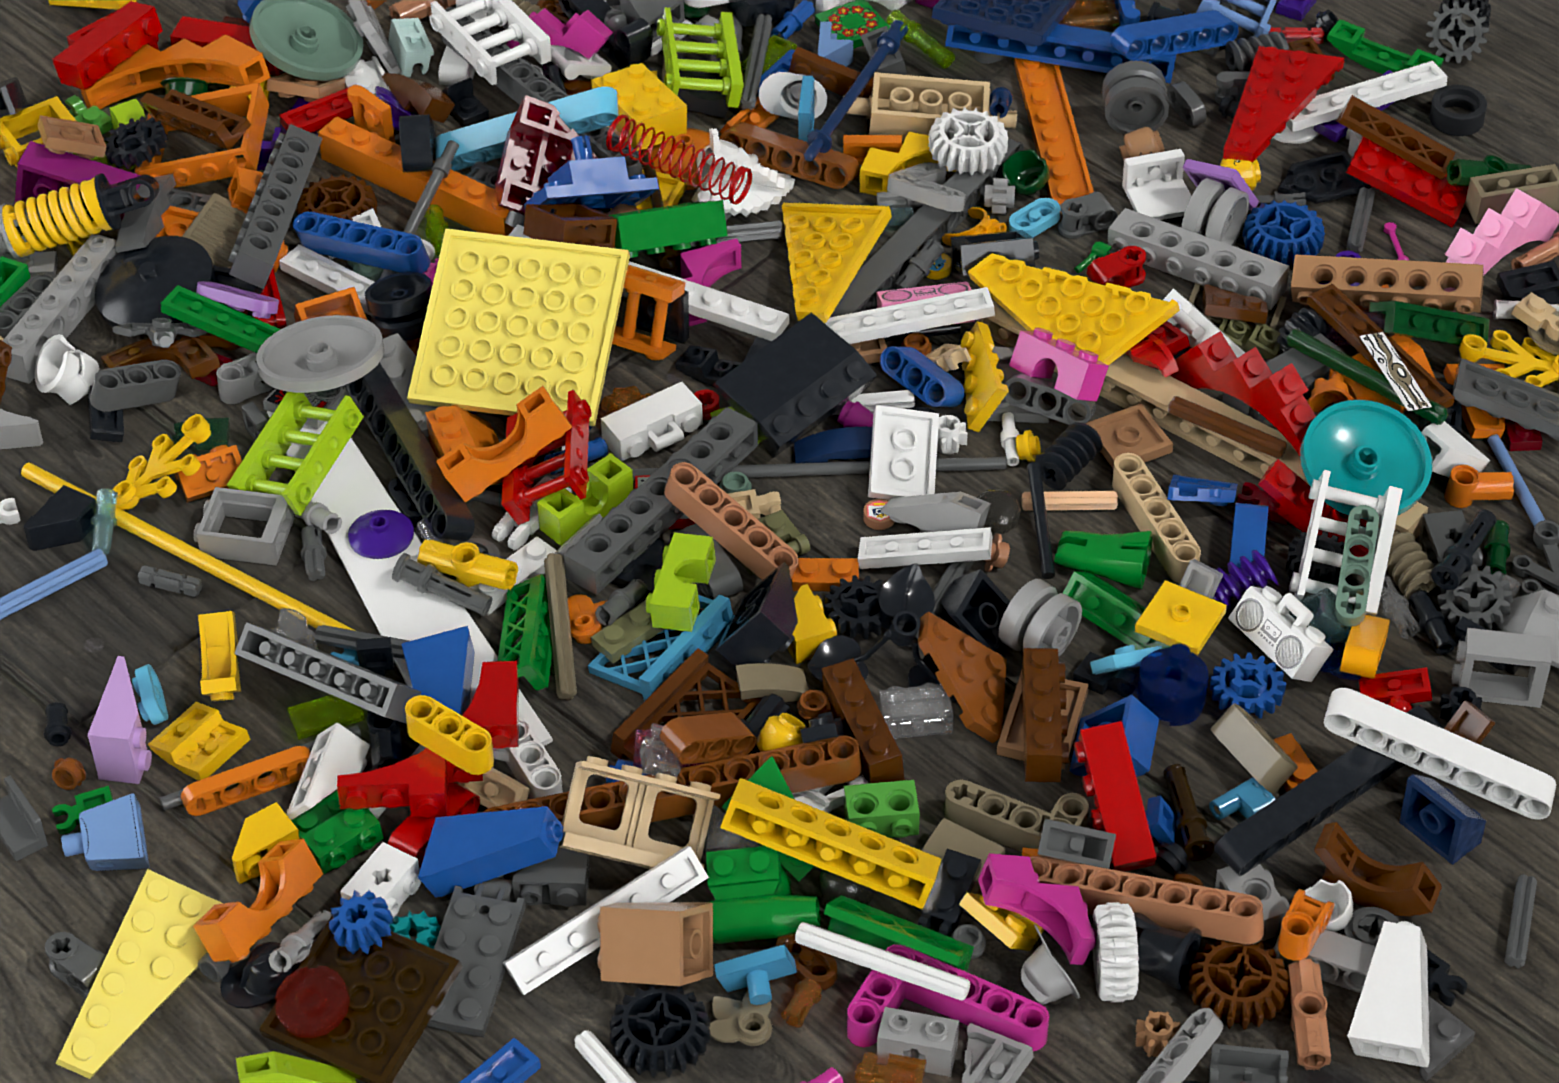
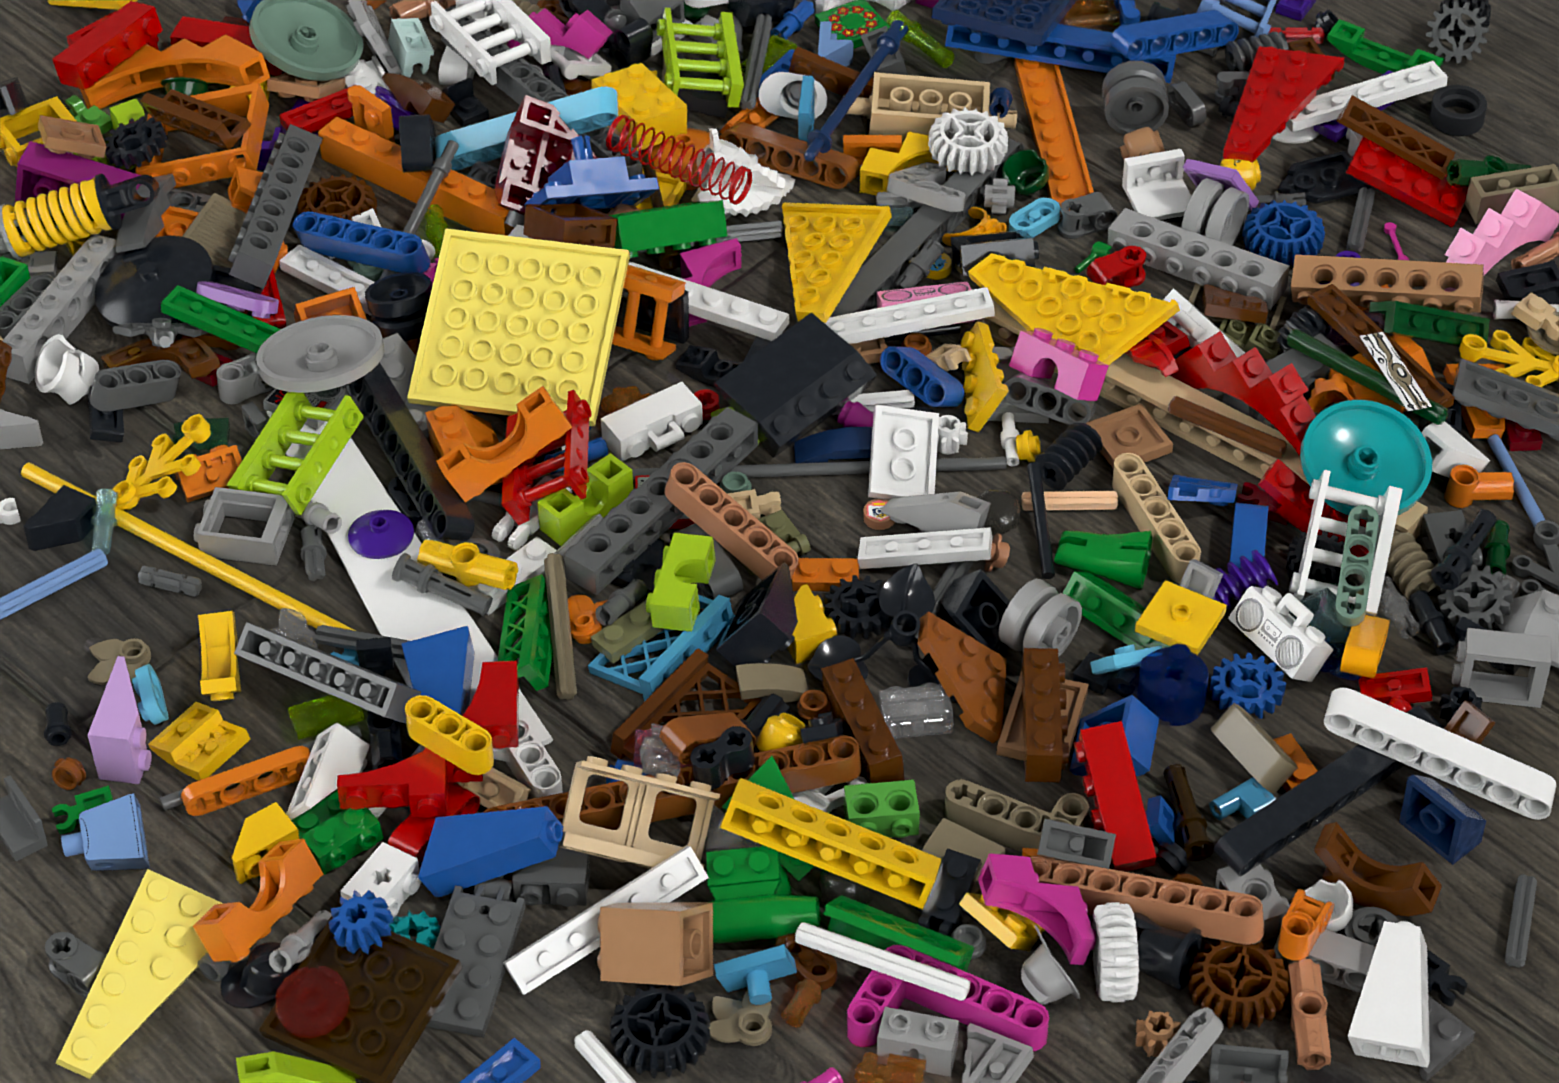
none -> dark tan plate [88,639,151,685]
none -> black axle [691,726,755,790]

